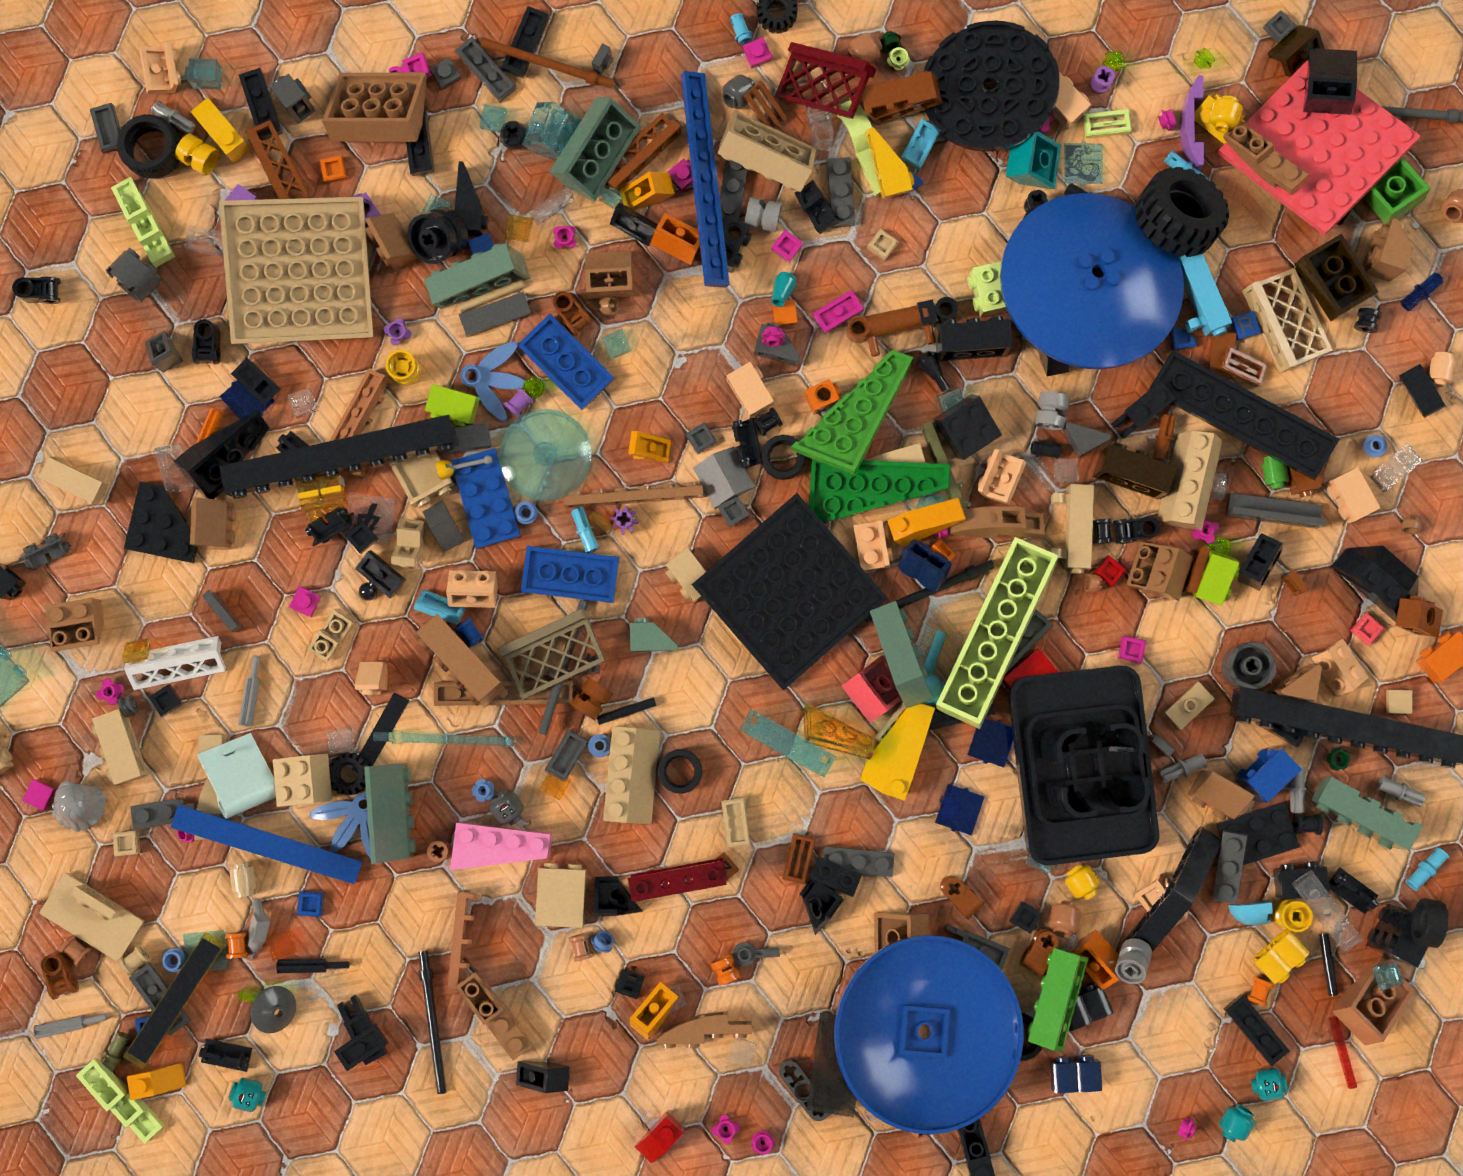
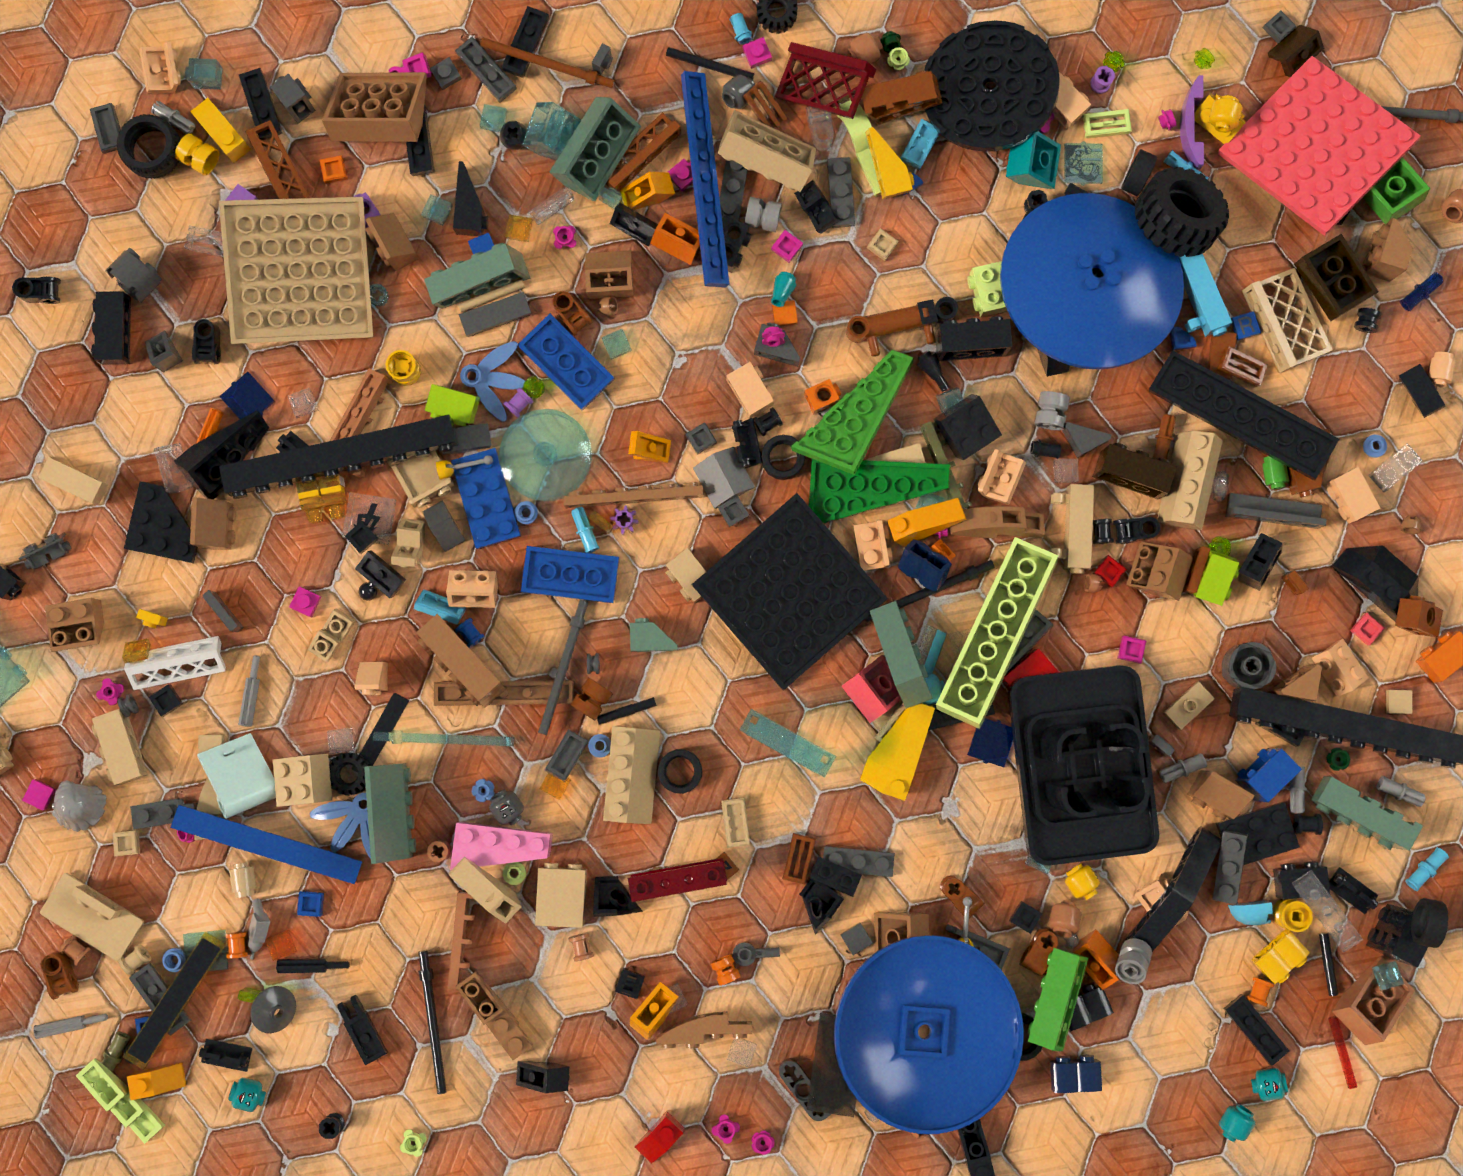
yellowish green slope [111,177,176,268] -> none
black slope [231,357,281,406] -> none
black hinge [305,507,354,546] -> none
black plate [334,1023,389,1071] -> none
medium lavender plate [384,318,411,345] -> none
black wheel [407,207,468,264] -> none
dark tan fence [498,609,607,700] -> none
medium blue plate [591,930,614,953] -> none
clear yellow wing [803,704,874,760] -> none
dark pink plate [812,290,864,334] -> none
clear blue piece [935,784,984,836] -> none
black hinge [1111,381,1176,439] -> none
dark pink plate [1177,1117,1197,1141] -> none
dark pink plate [1192,519,1219,544] -> none
medium nougat slope [1223,121,1309,195] -> none
black slope [1303,48,1357,115] -> none
none -> black brick [91,291,131,365]
none -> yellow plate [136,609,168,629]
none -> black bush [319,1113,345,1139]
none -> clear light blue bush [370,284,389,307]
none -> yellowish green plate [400,1129,427,1157]
none -> tan slope [448,857,522,924]
none -> yellowish green plate [503,862,526,885]
none -> black bar [666,47,755,80]
none -> dark grey tile [840,922,873,955]
none -> light grey hinge [958,897,974,947]
none -> black tyre [1121,149,1157,196]

